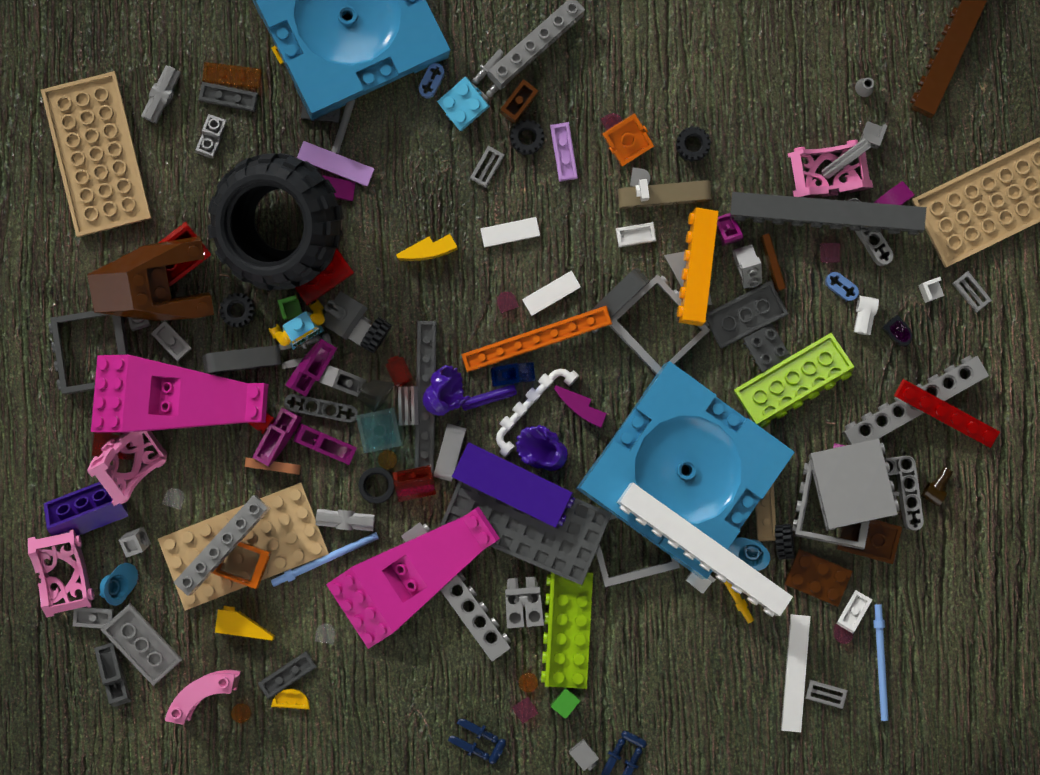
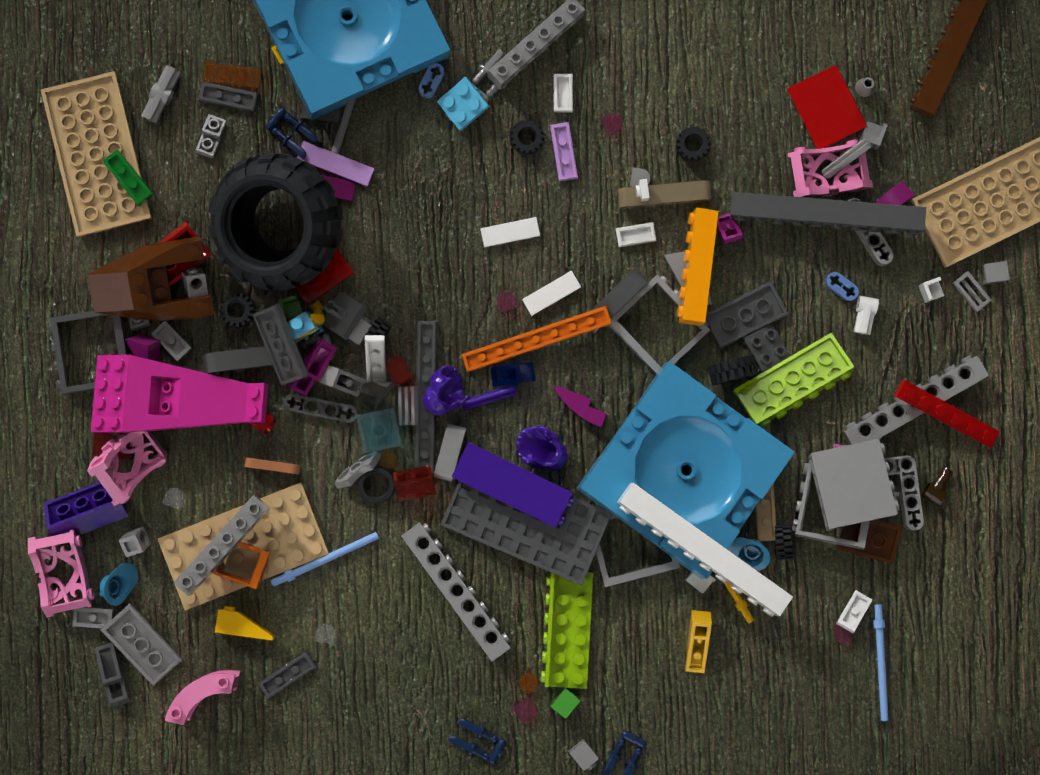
clear orange tile [231,703,251,723] -> none
magenta slope [252,408,302,467] -> none
yellow tile [271,688,310,710] -> none
magenta slope [293,423,357,465] -> none
light grey piece [316,509,375,531] -> none
dark pink wing [326,506,500,649] -> none
yellow slope [396,234,458,261] -> none
light grey tile [470,146,505,188] -> none
white bar [496,368,579,457] -> none
reddish brown brick [500,79,539,124] -> none
light grey hips [505,576,544,628] -> none
orange plate [602,113,654,166] -> none
light grey pin [733,244,762,289] -> none
reddish brown tile [760,234,786,292] -> none
white tile [781,614,810,732] -> none
reddish brown plate [784,549,853,607] -> none
light grey tile [805,680,848,709] -> none
clear pink tile [820,243,840,263] -> none
rock [881,315,913,347] -> none
none -> green tile [103,149,154,206]
none -> magenta slope [125,334,161,362]
none -> light grey brick [182,267,208,299]
none -> dark grey tile [253,304,309,386]
none -> dark blue piece [266,108,318,159]
none -> light grey tile [334,451,381,488]
none -> white tile [365,335,387,383]
none -> white tile [553,74,573,113]
none -> yellow slope [685,610,712,673]
none -> black tyre [707,355,759,386]
none -> red sticker [787,65,867,149]
none -> light grey panel [982,261,1010,285]

